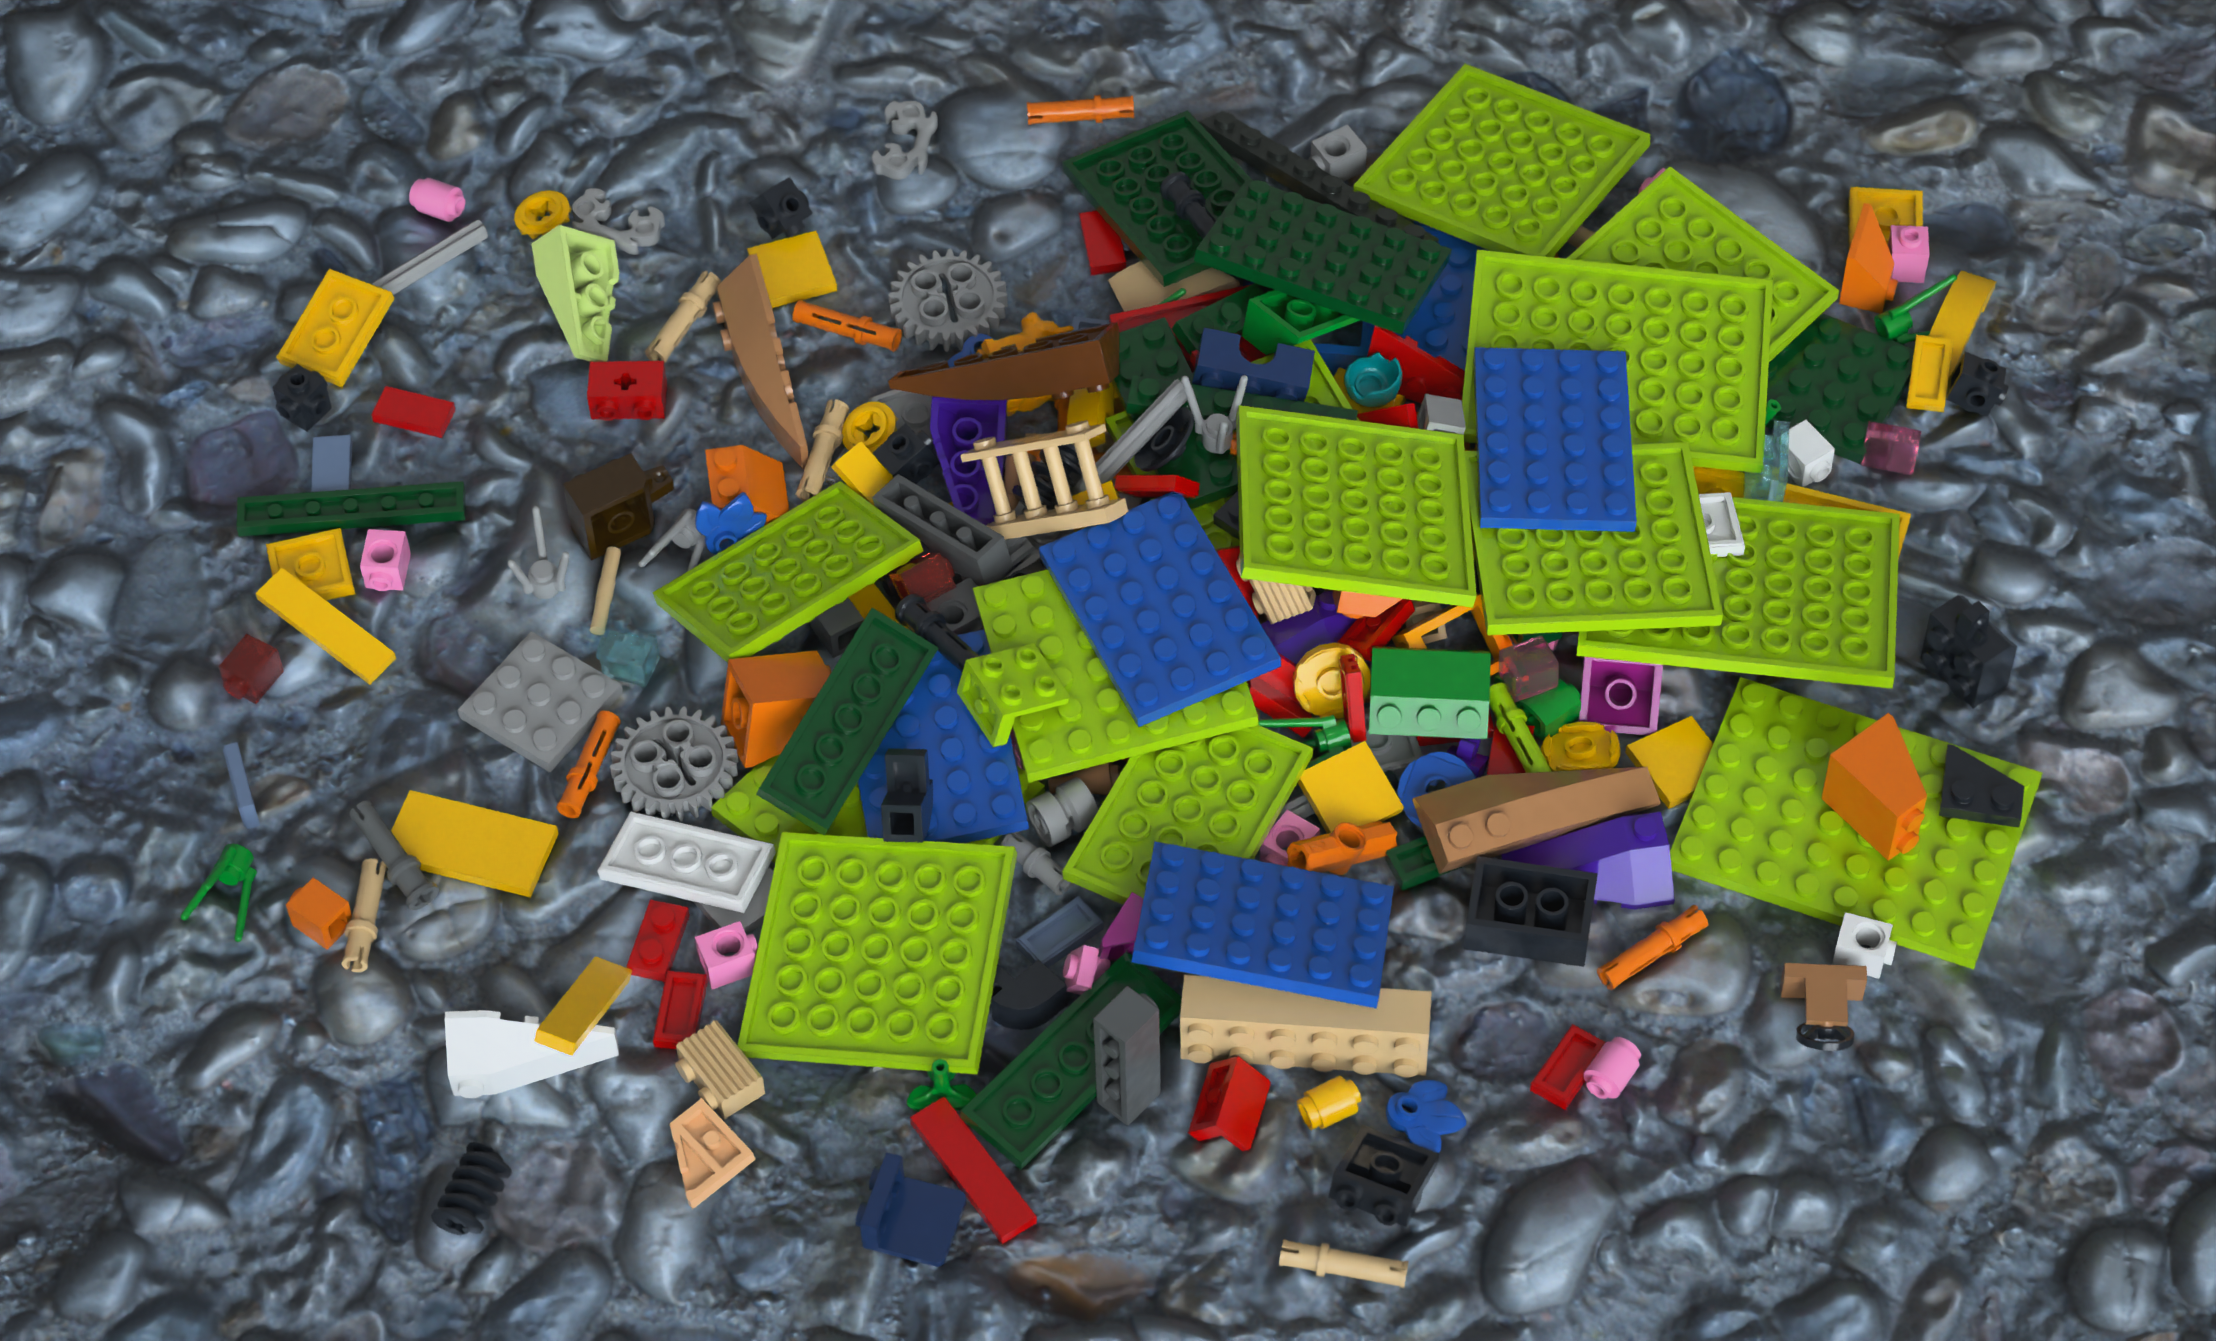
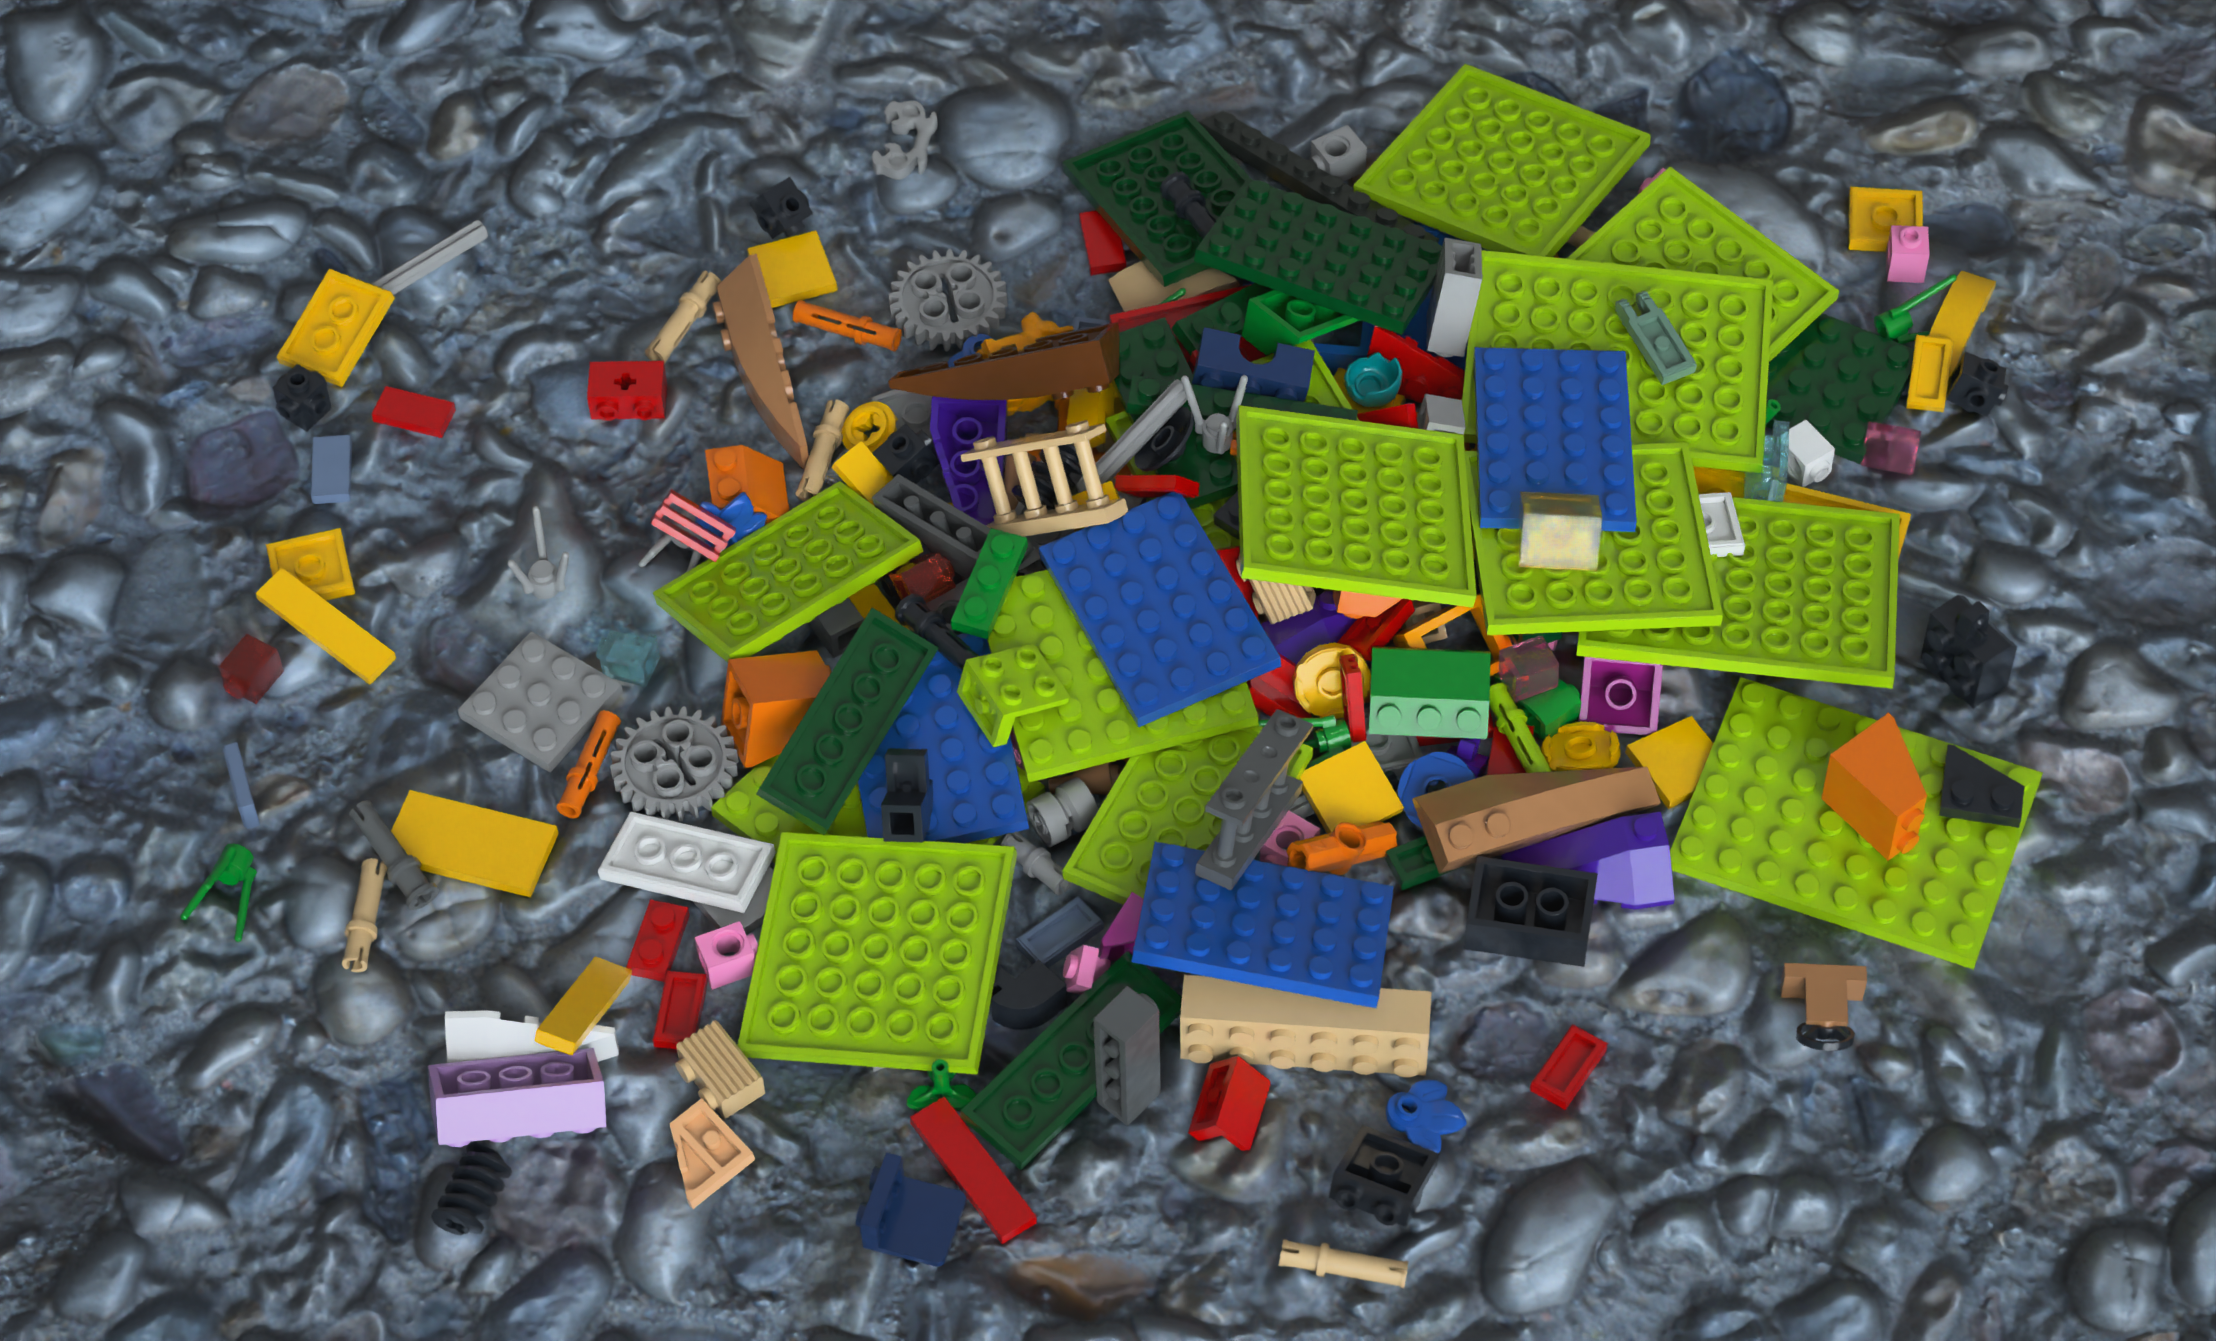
dark green plate [236,481,466,537] -> none
orange brick [286,877,352,950] -> none
bright pink brick [360,529,411,591] -> none
bright pink brick [409,178,465,222] -> none
yellow gear [514,190,572,240] -> none
yellowish green wedge [531,225,620,362] -> none
dark brown hinge [563,453,674,561] -> none
light grey helmet [572,188,665,255] -> none
tan piece [590,547,621,635] -> none
orange pin [1027,95,1134,125] -> none
yellow brick [1297,1075,1361,1130] -> none
bright pink brick [1584,1037,1641,1099] -> none
orange pin [1597,905,1708,990] -> none
white brick [1832,912,1897,979] -> none
orange slope [1839,203,1898,314] -> none
none -> lavender brick [428,1048,606,1147]
none -> tile [651,489,736,562]
none -> green plate [951,528,1028,640]
none -> dark grey fence [1195,709,1313,890]
none -> light grey brick [1427,238,1482,357]
none -> clear yellow slope [1519,492,1602,571]
none -> sand green hinge [1615,291,1697,385]

